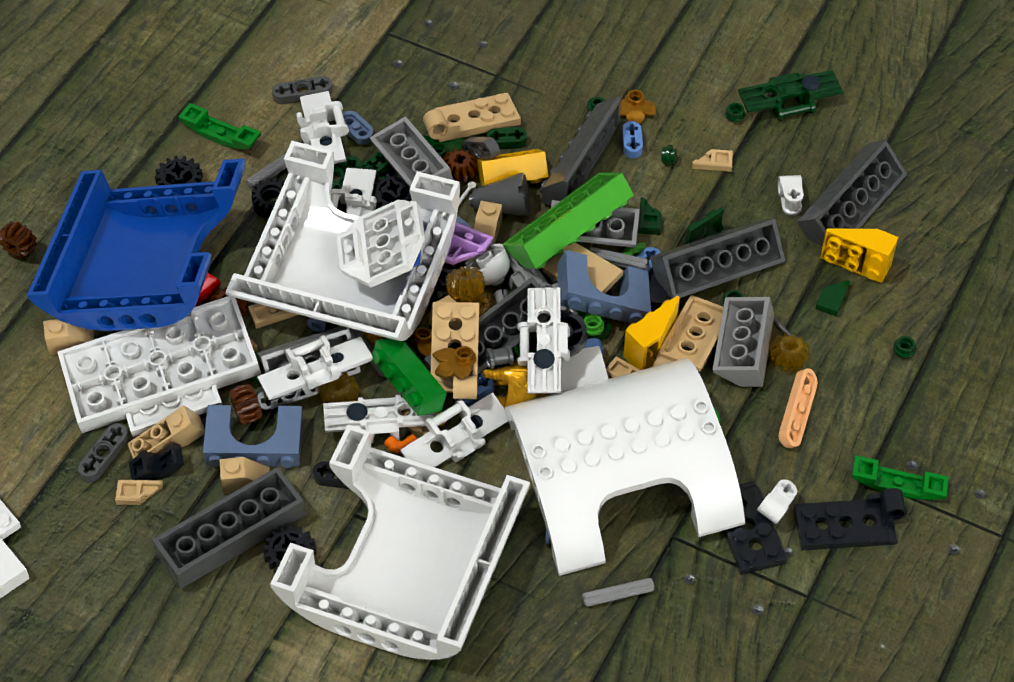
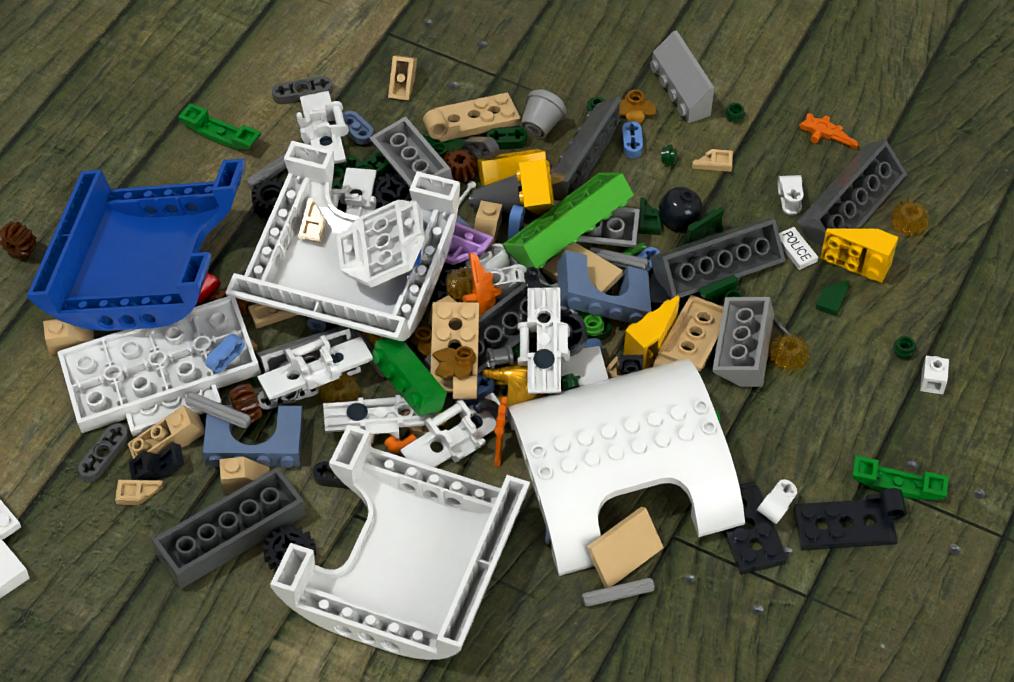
black gear [155,156,203,186] -> none
dark green piece [738,70,843,120] -> none
light nougat plate [779,368,818,448] -> none
none -> light grey axle [185,392,251,428]
none -> medium blue beam [205,334,245,373]
none -> tile [298,198,326,243]
none -> tan slope [388,55,417,100]
none -> orange piece [463,252,501,317]
none -> black arm [473,397,507,421]
none -> white piece [487,264,527,299]
none -> orange piece [494,397,507,467]
none -> medium blue beam [508,205,525,240]
none -> yellow slope [517,159,554,215]
none -> light grey piece [520,89,567,139]
none -> black arm [524,267,552,288]
none -> dark green plate [561,373,581,391]
none -> tan tile [586,507,664,588]
none -> black slope [616,355,644,375]
none -> light grey slope [650,30,714,123]
none -> black cylinder [658,187,703,231]
none -> dark green tile [699,275,738,302]
none -> white tile [779,227,818,270]
none -> orange piece [799,114,858,150]
none -> clear yellow gear [891,199,929,237]
none -> white brick [920,356,949,394]

